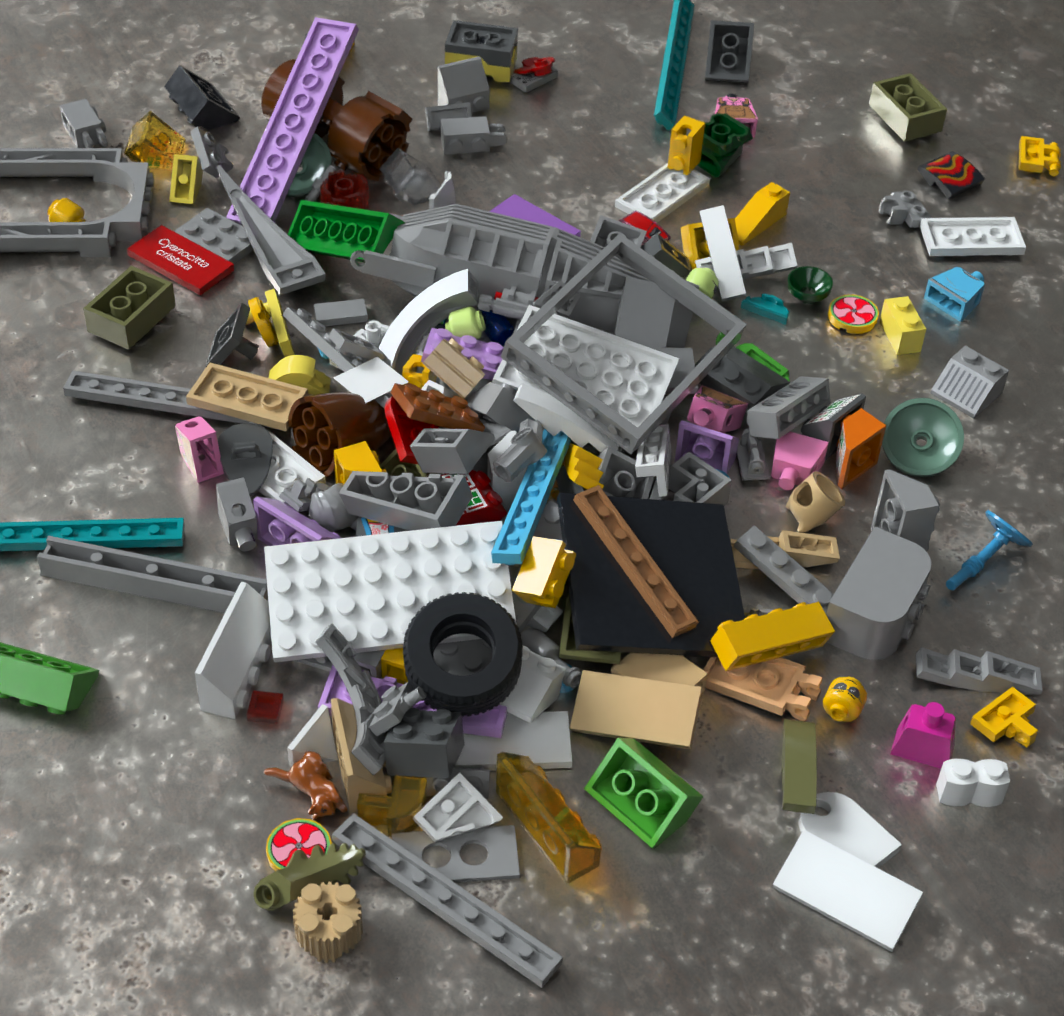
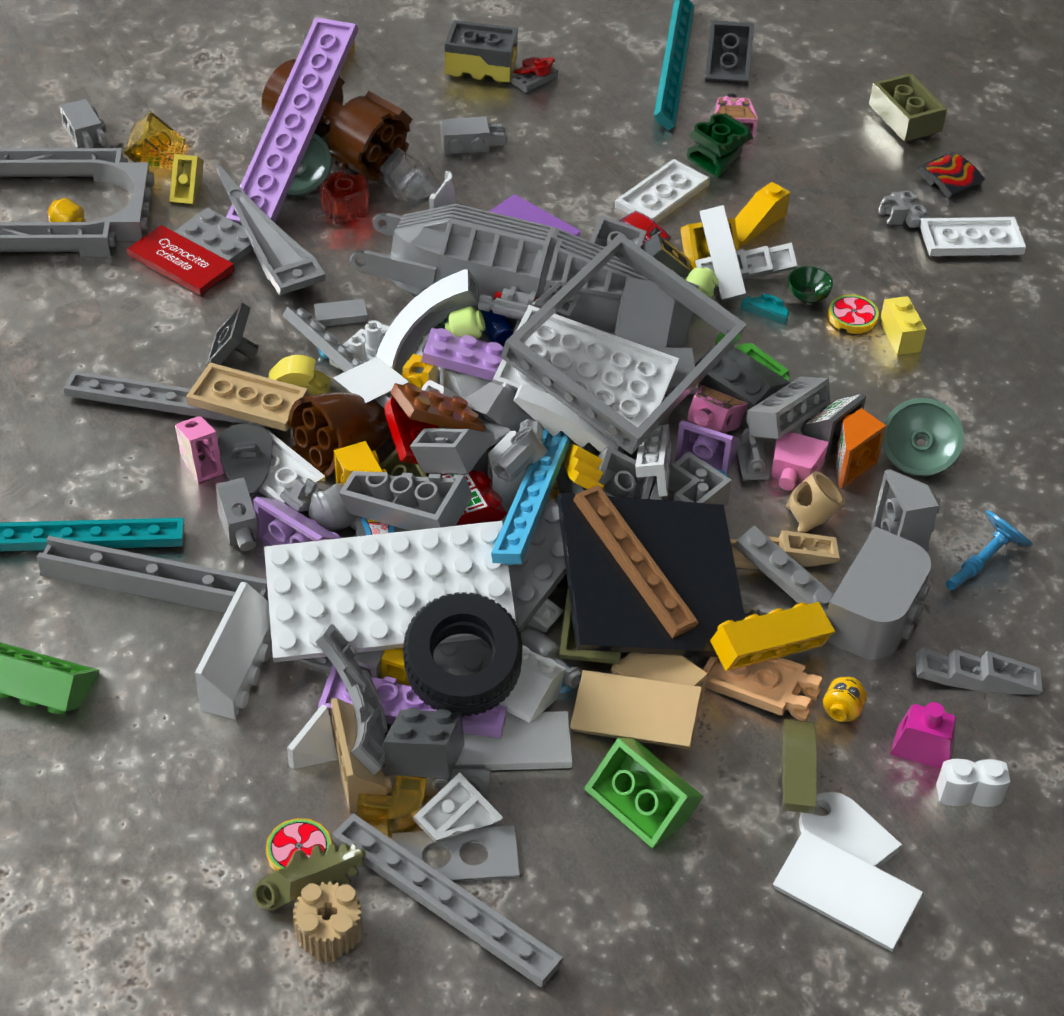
olive brick [83,266,176,350] -> none
black slope [164,65,240,130] -> none
light grey plate [190,127,234,178] -> none
light yellow piece [246,289,295,357] -> none
clear red tile [247,690,284,725] -> none
yellow tile [248,297,278,347] -> none
dark orange animal [264,751,348,820] -> none
green arch [288,200,405,263] -> none
light grey bar [305,165,337,202] -> none
light grey plate [328,328,386,362] -> none
light grey plate [369,682,427,737] -> none
tan brick [423,338,485,399] -> none
light grey tile [425,102,472,131] -> none
light grey slope [438,57,490,113] -> none
clear yellow slope [496,752,602,884] -> none
yellow brick [512,536,577,608] -> none
yellow brick [667,116,705,175] -> none
medium azure torso [924,267,985,322] -> none
light grey slope [930,346,1009,419] -> none
yellow hinge [970,686,1038,748] -> none
yellow plate [1019,136,1061,176] -> none

